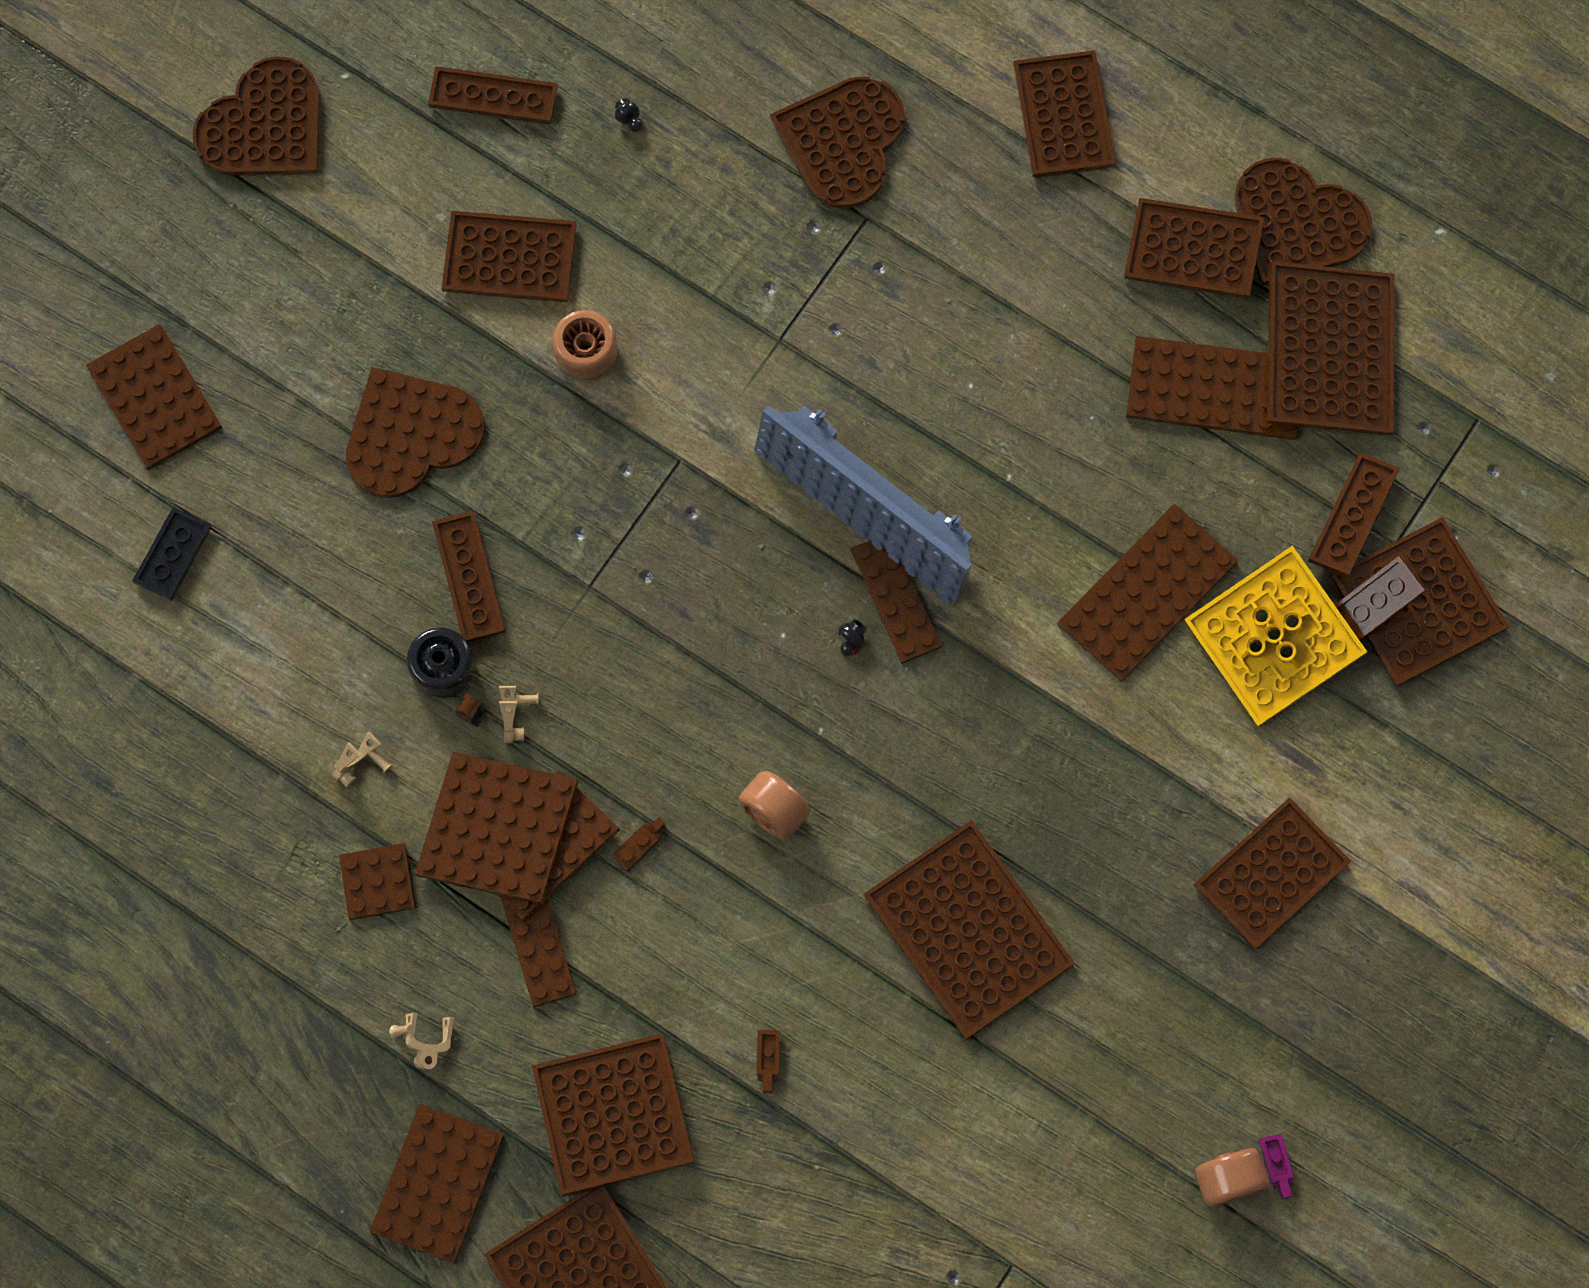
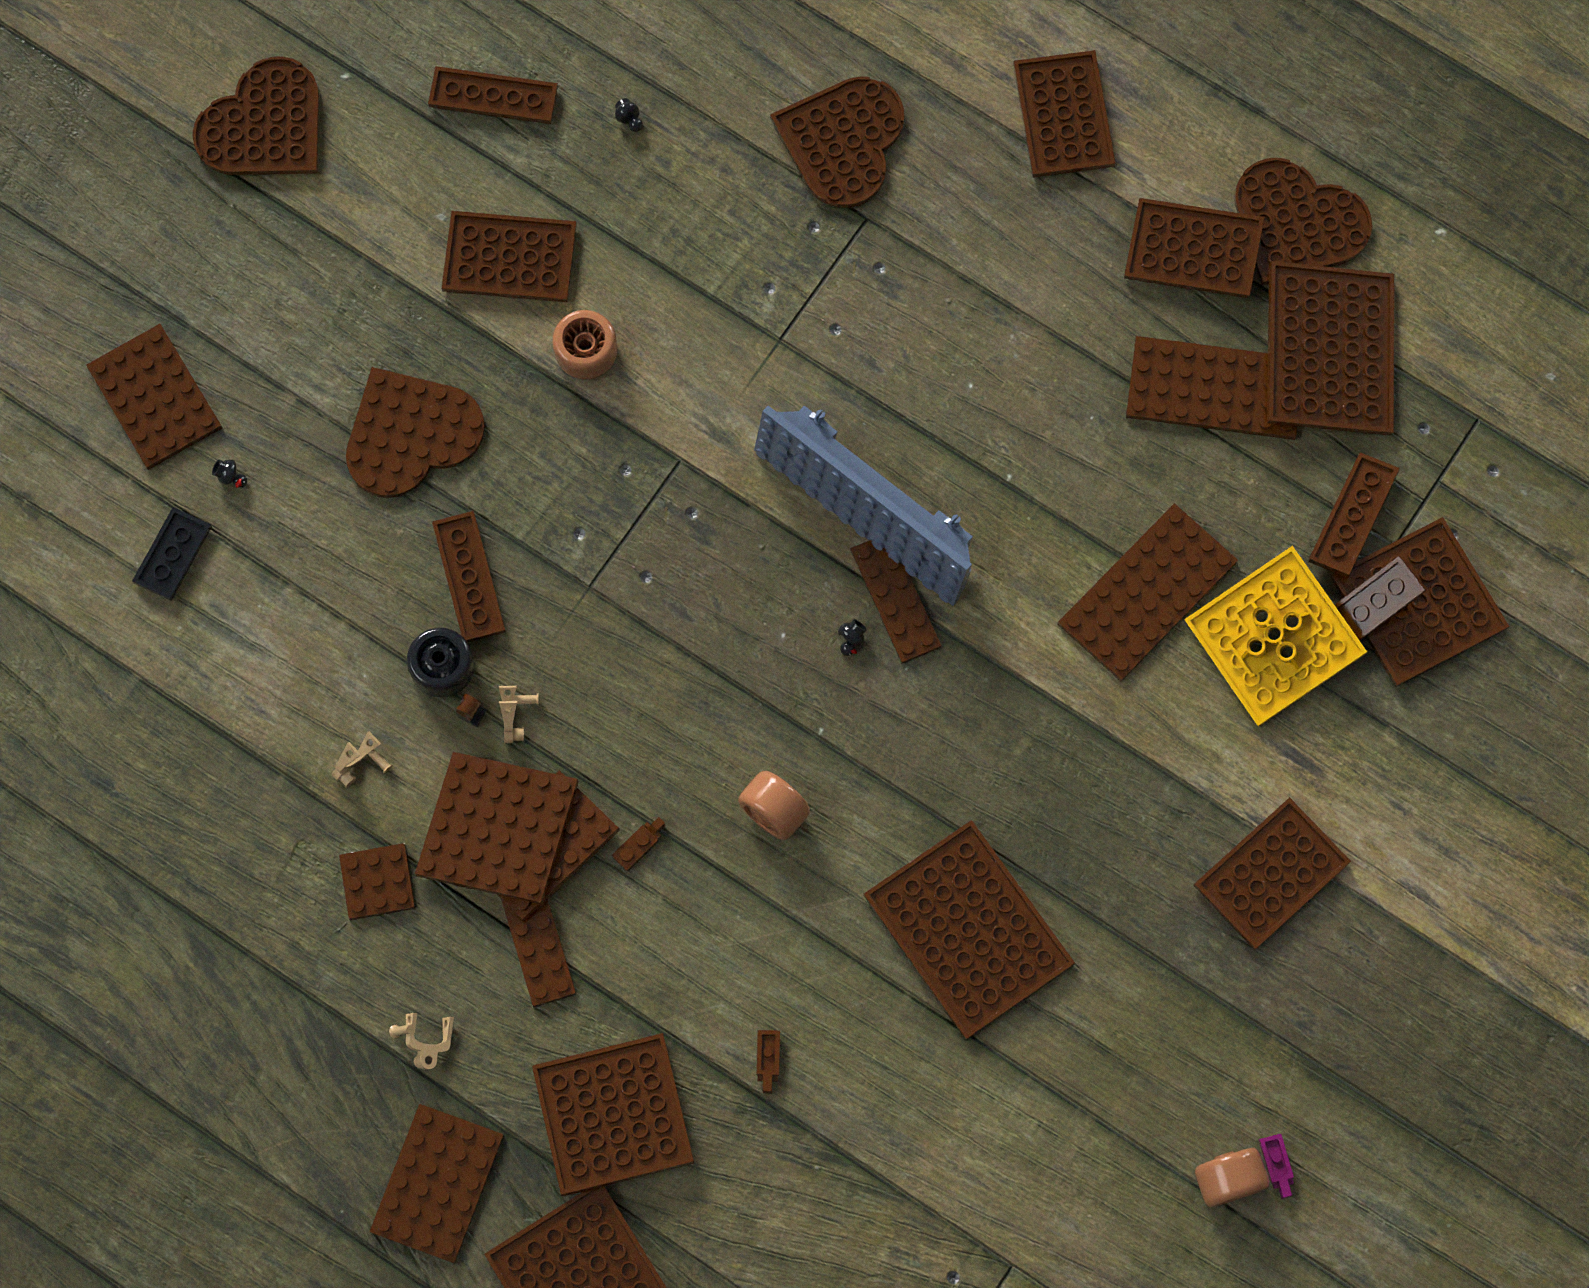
none -> black animal [212,459,248,488]

